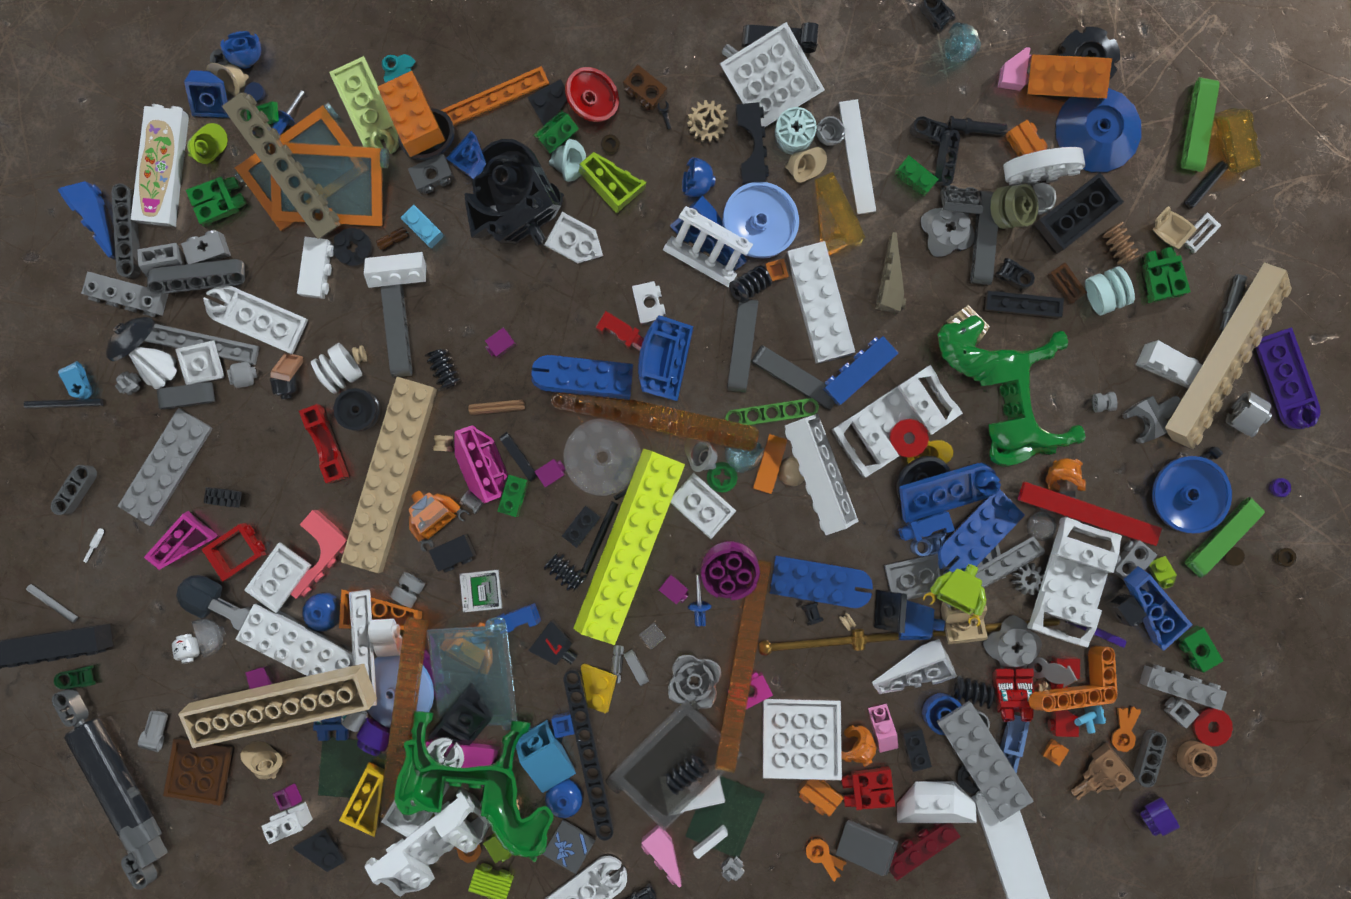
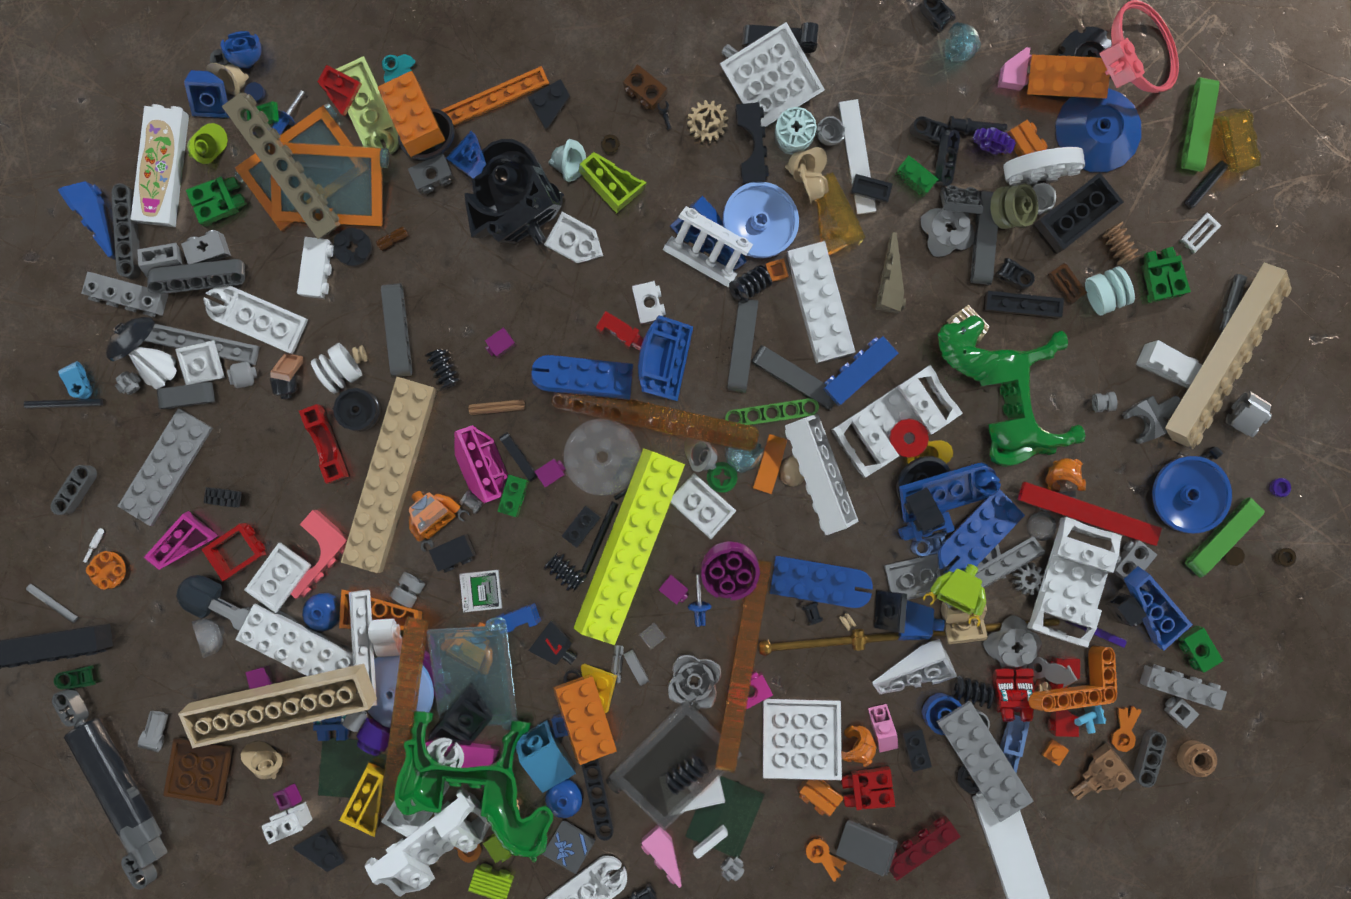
white head [172,634,200,664] -> none
white brick [364,252,426,288] -> none
medium azure brick [401,205,444,248] -> none
tan wheel [433,435,453,452] -> none
green brick [533,111,579,153] -> none
red dish [565,67,619,122] -> none
blue cylinder [682,157,716,197] -> none
white wedge [897,781,977,823] -> none
dark purple piece [1140,797,1180,836] -> none
lime bracket [1148,556,1177,589] -> none
tan piece [1152,206,1197,249] -> none
red tile [1192,707,1233,747] -> none
dark purple plate [1255,327,1321,429] -> none
none -> orange dish [86,551,126,590]
none -> red wing [317,65,362,117]
none -> orange brick [553,674,617,765]
none -> tan piece [801,164,829,204]
none -> black tile [850,174,893,203]
none -> black brick [904,488,945,535]
none -> dark purple gear [973,127,1016,155]
none -> coral brick [1099,0,1179,93]

